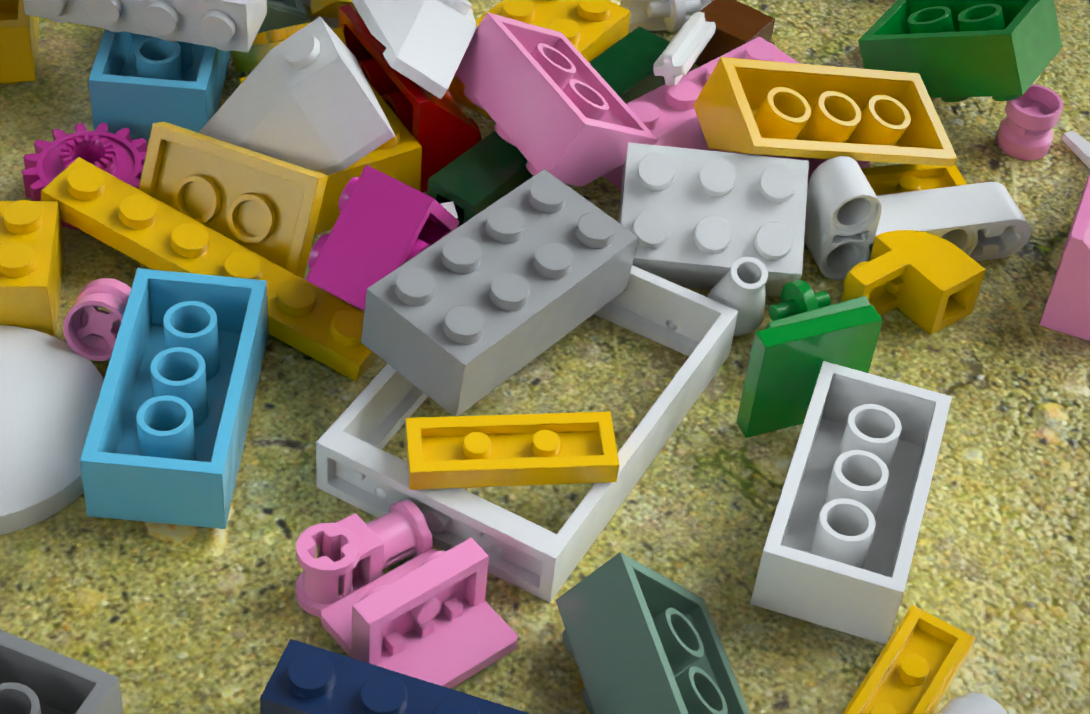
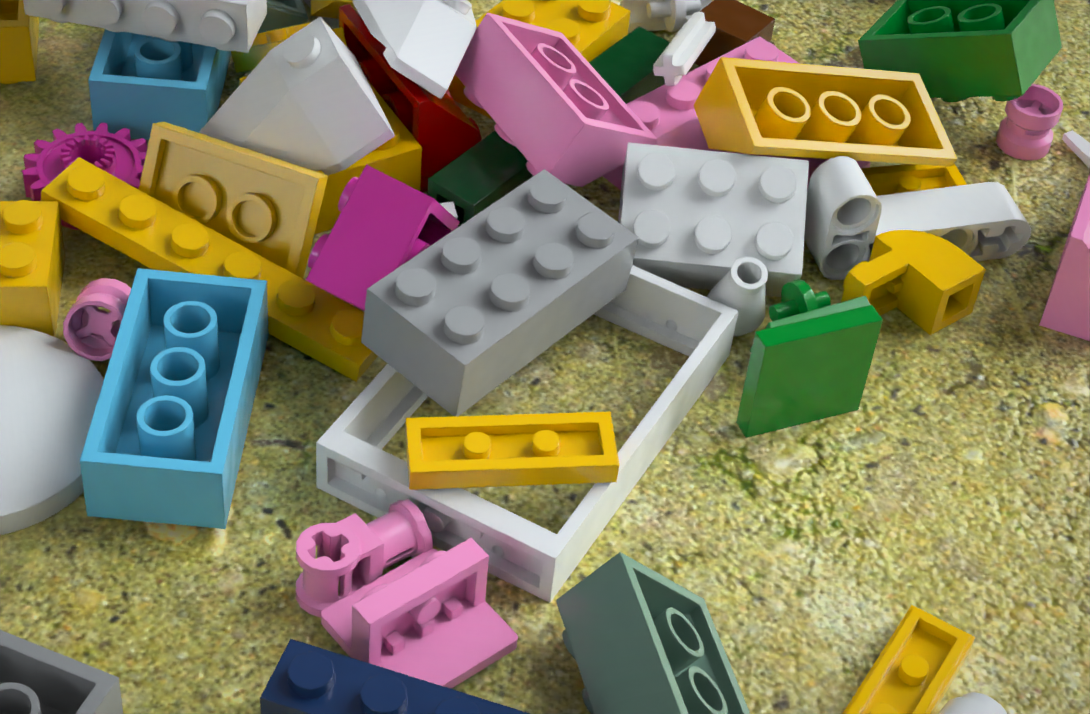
white brick [750,361,952,645] -> none

